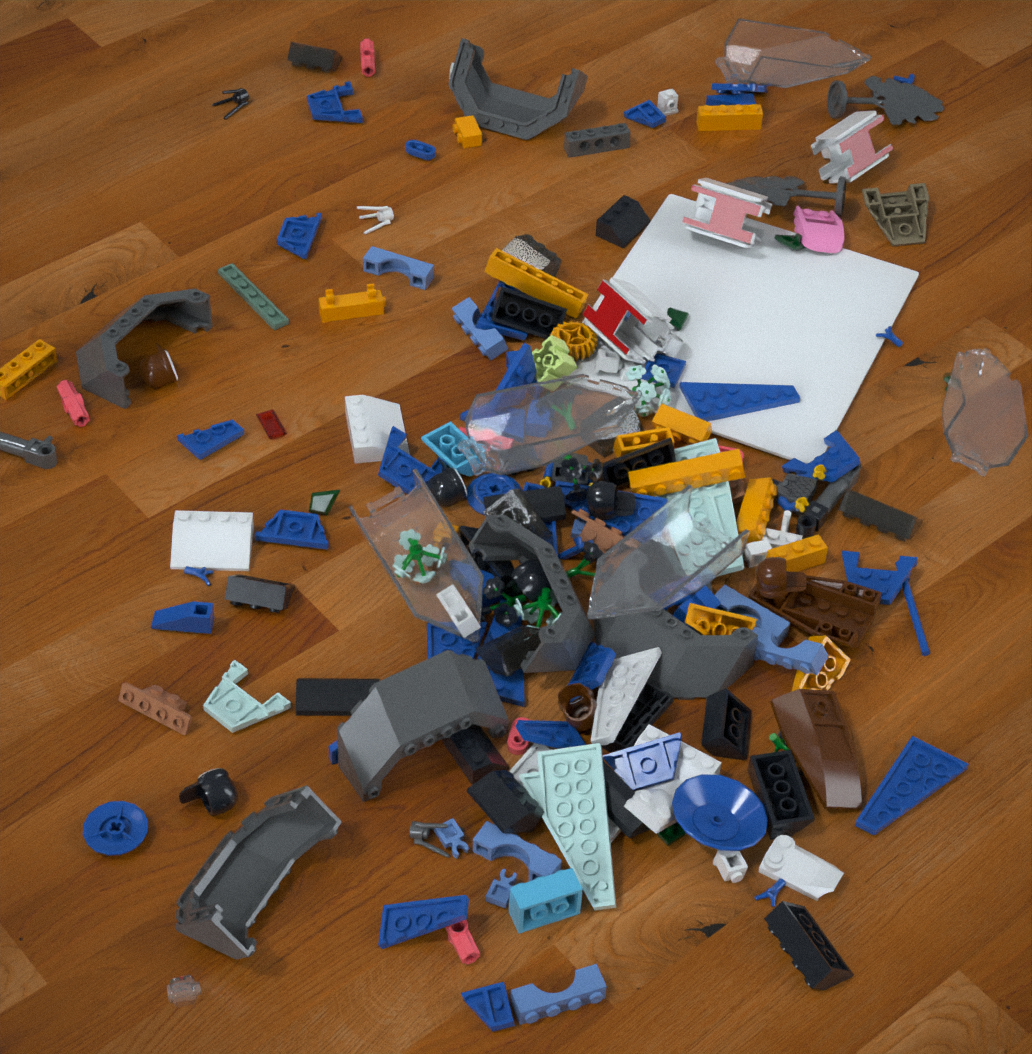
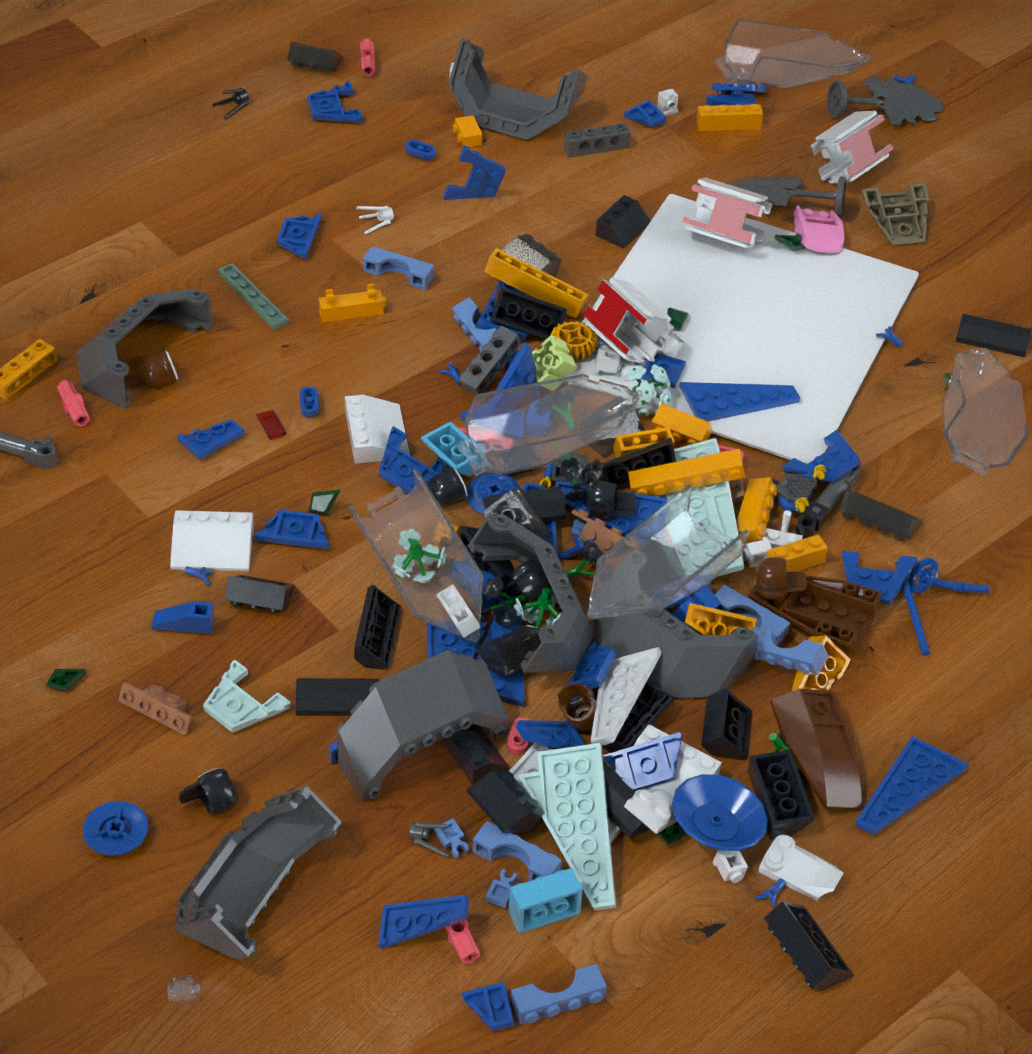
none -> dark green piece [46,669,87,692]
none -> blue plate [300,386,319,417]
none -> black piece [354,585,401,670]
none -> blue bar [440,362,461,385]
none -> blue wing [443,145,506,200]
none -> dark grey brick [459,326,521,398]
none -> blue dish [909,558,989,594]
none -> black piece [956,314,1032,358]

